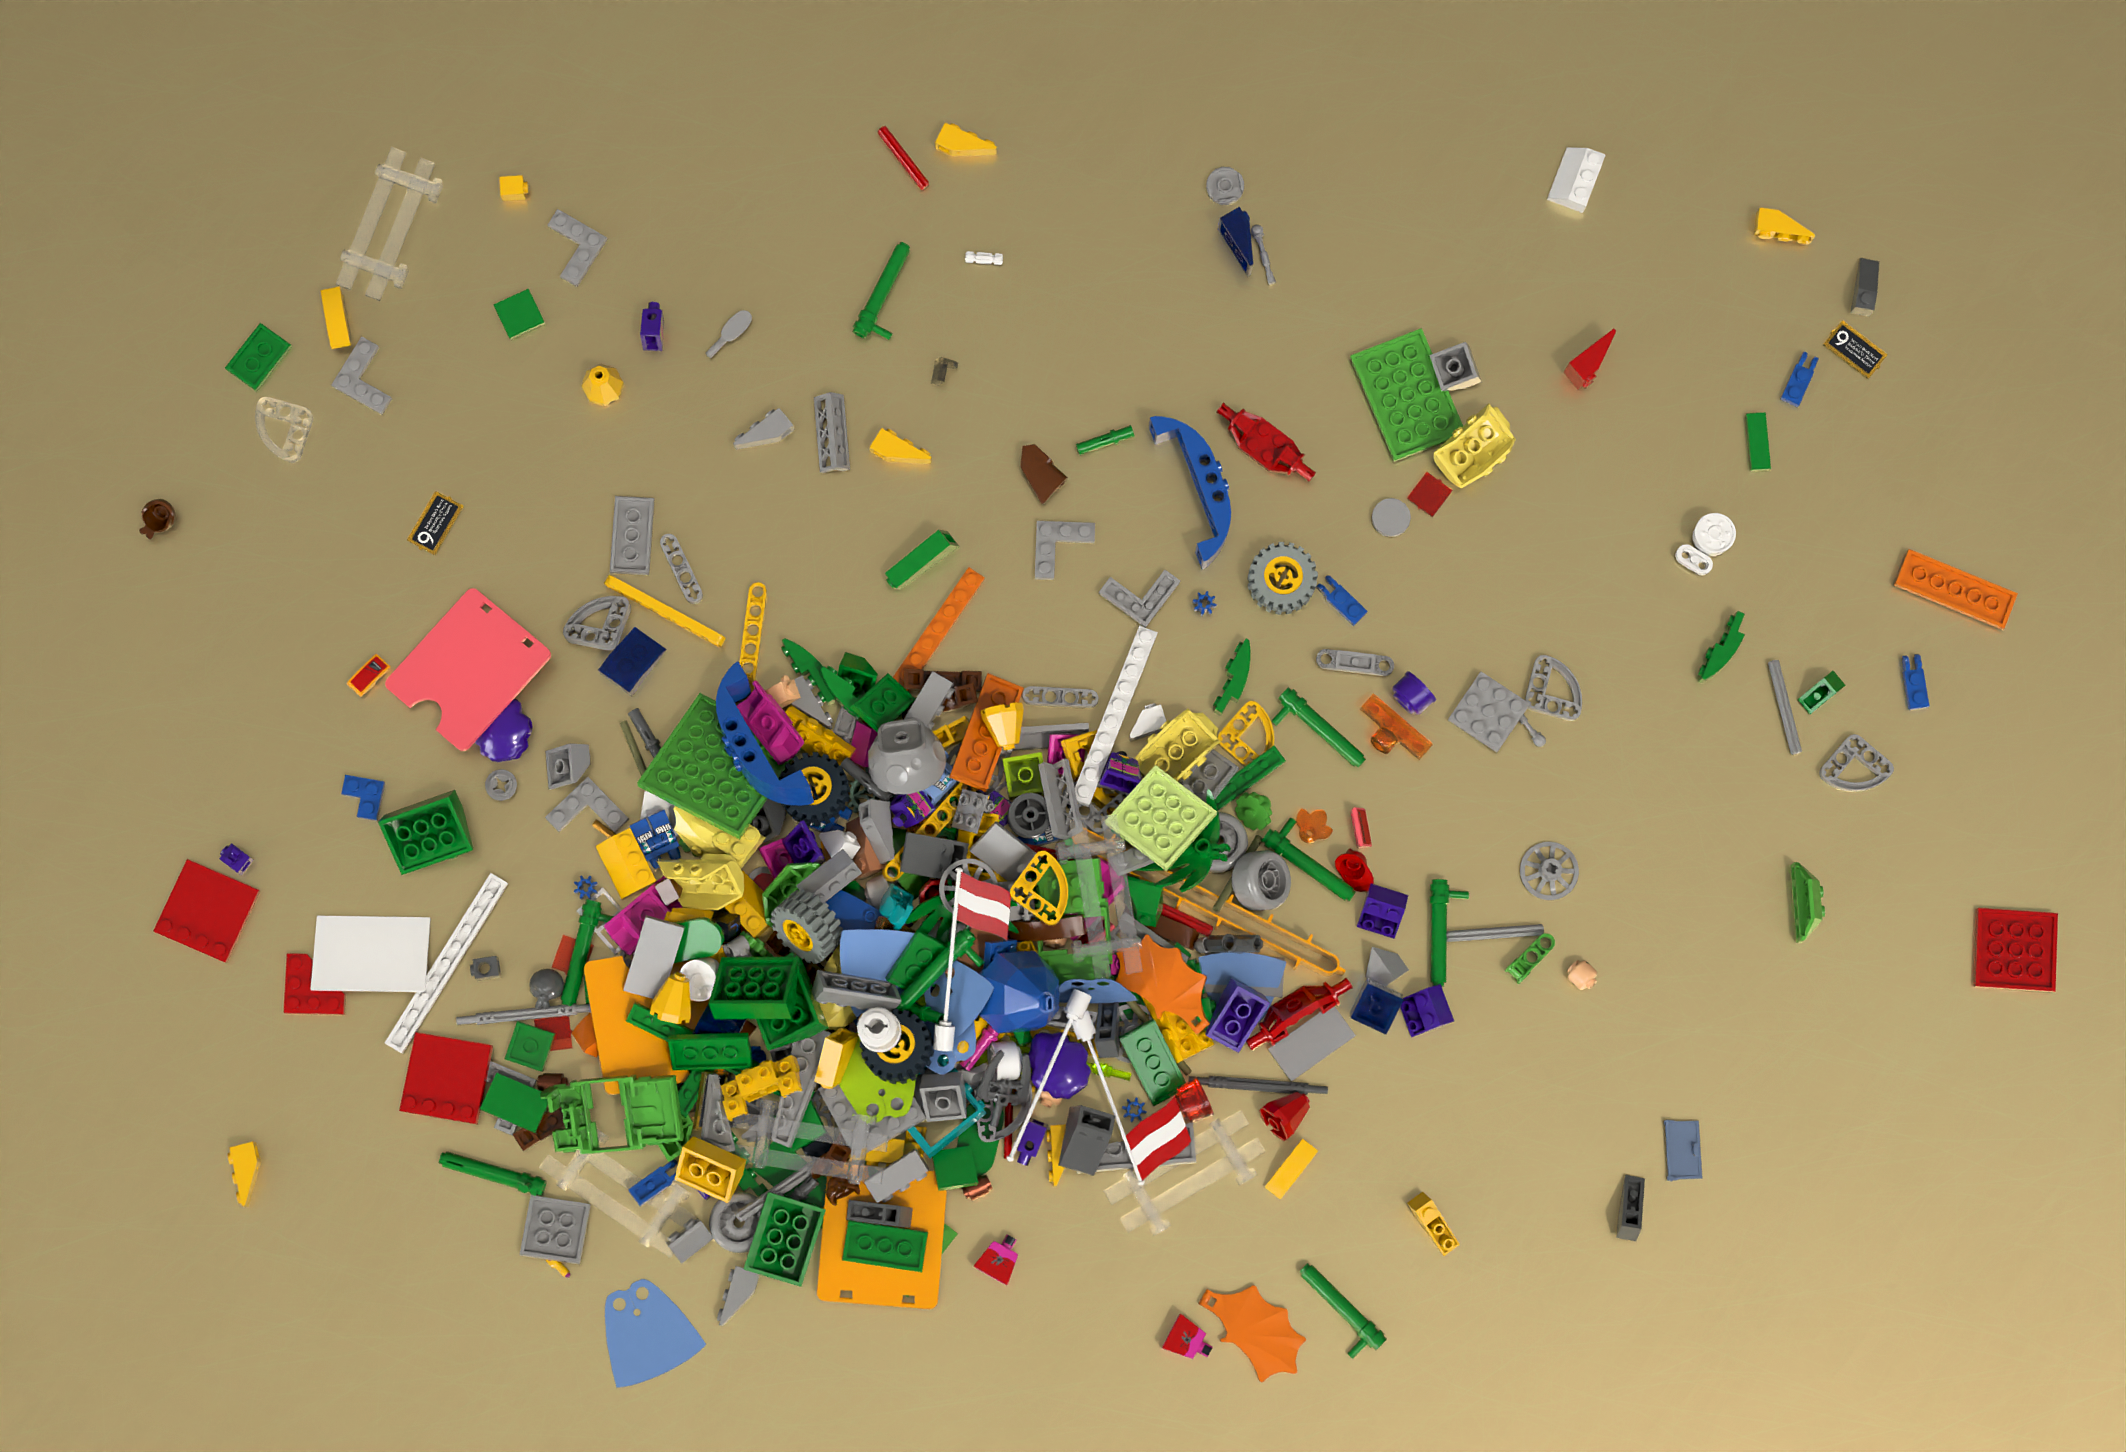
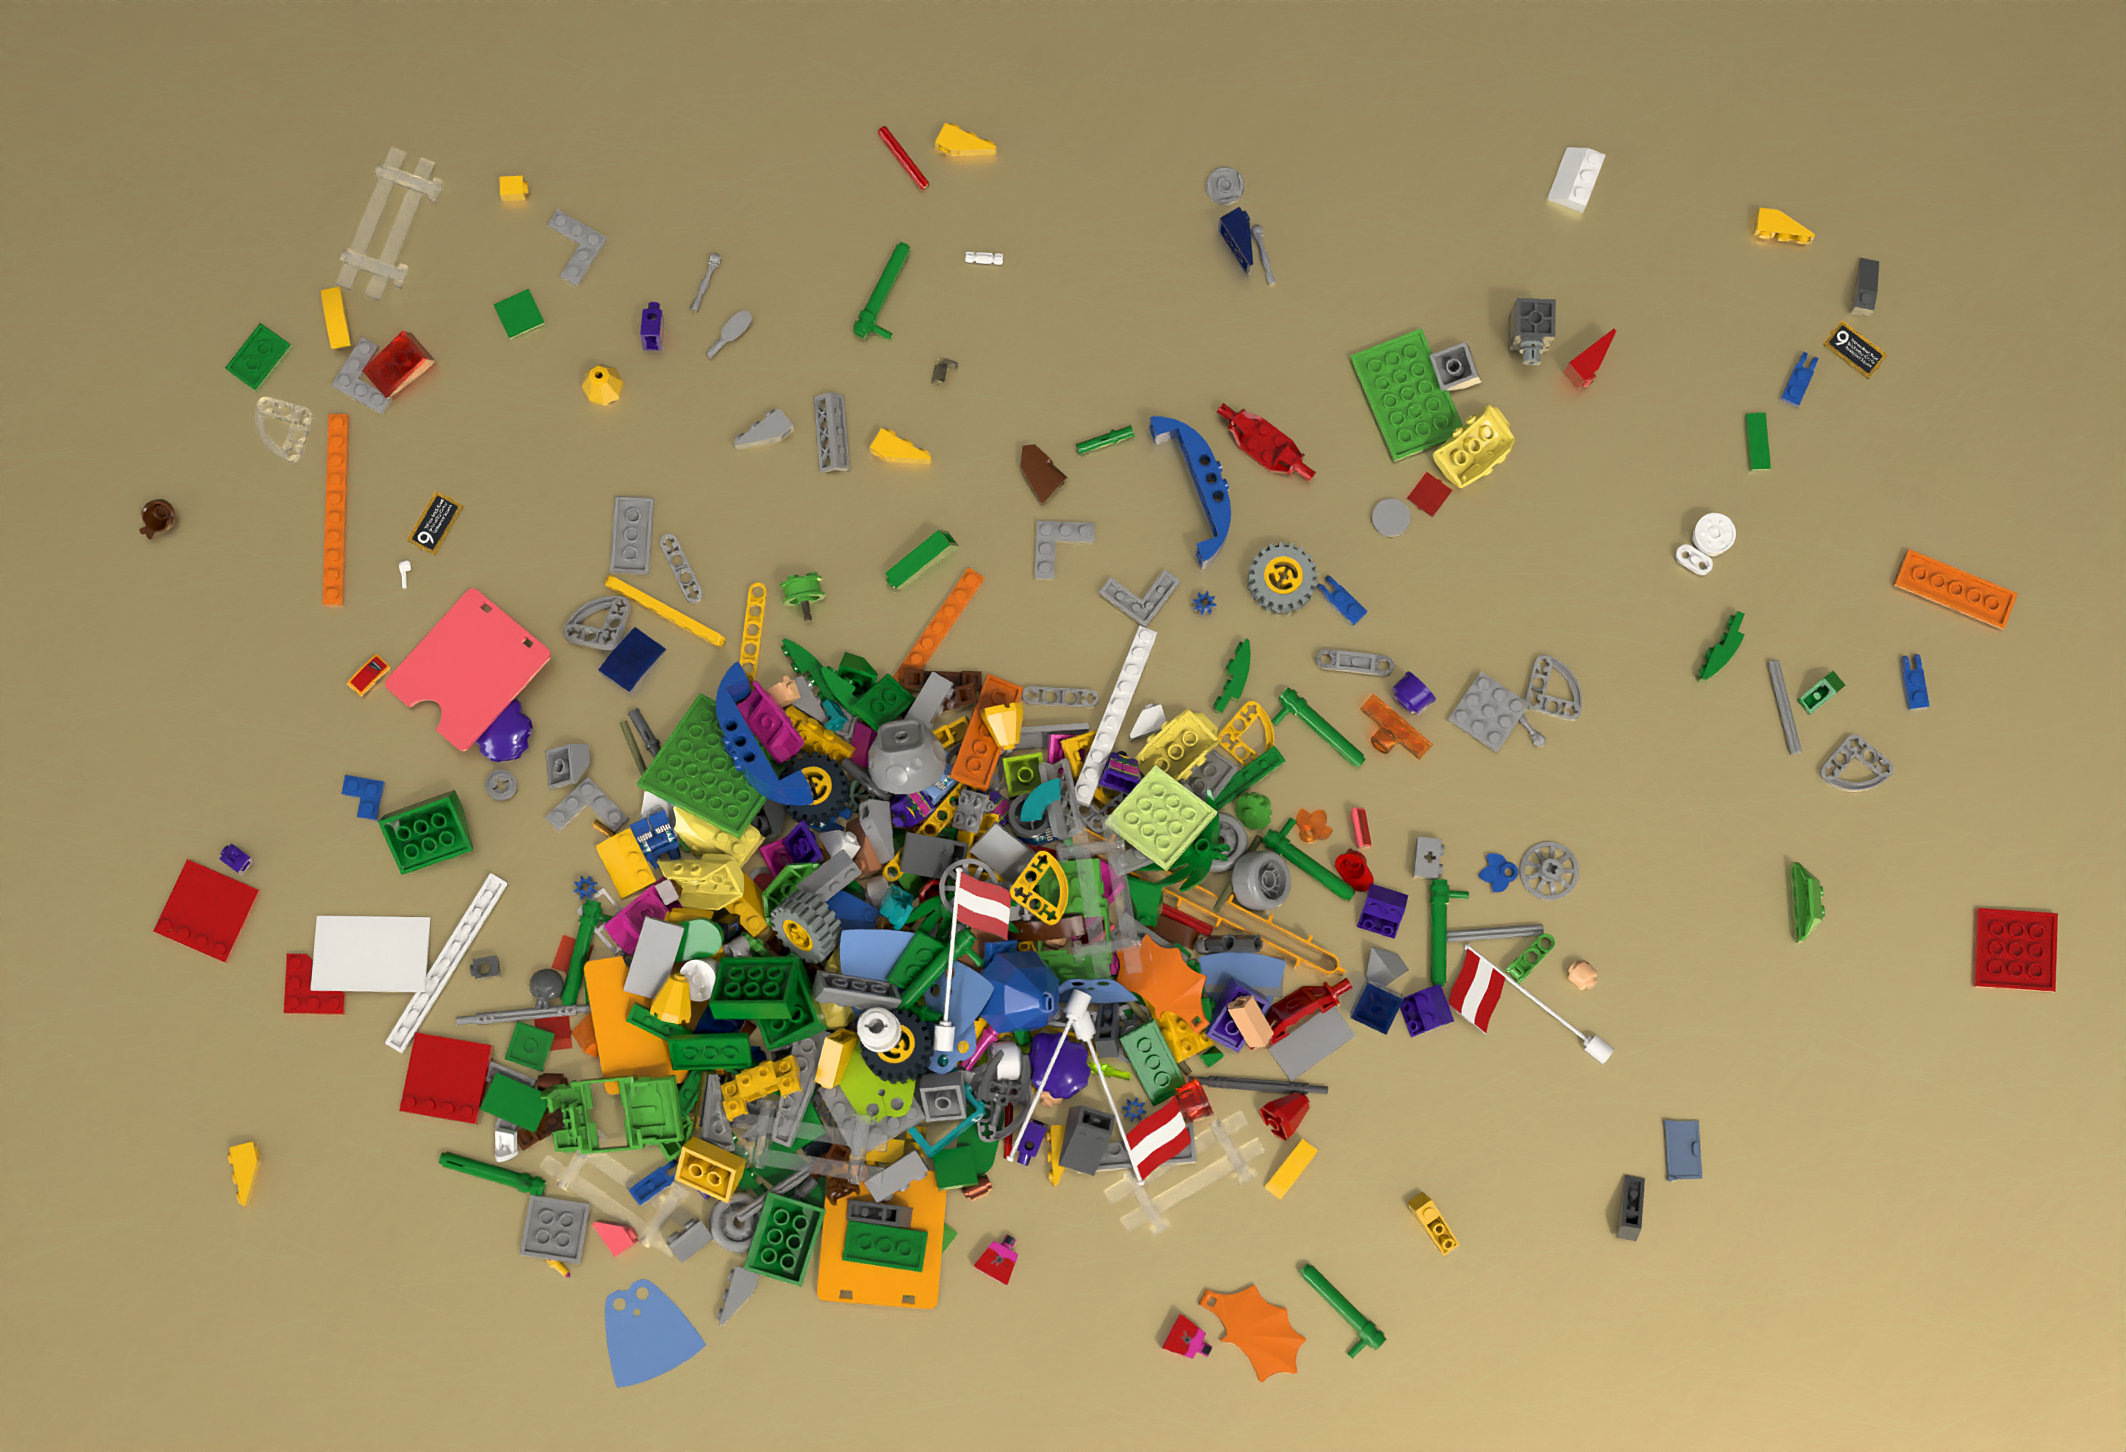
none -> orange plate [322,414,349,606]
none -> clear red slope [362,330,436,399]
none -> white hand [399,560,412,588]
none -> white tile [495,1128,519,1162]
none -> coral slope [592,1219,639,1257]
none -> light grey piece [690,253,721,312]
none -> bright green wheel [780,572,826,622]
none -> teal bracket [822,699,849,733]
none -> teal tile [1021,778,1061,822]
none -> green slope [1199,1046,1224,1069]
none -> light nougat brick [1227,996,1274,1047]
none -> light grey brick [1412,836,1445,880]
none -> flag [1448,943,1615,1064]
none -> blue plate [1479,853,1518,892]
none -> dark grey piece [1509,298,1556,365]

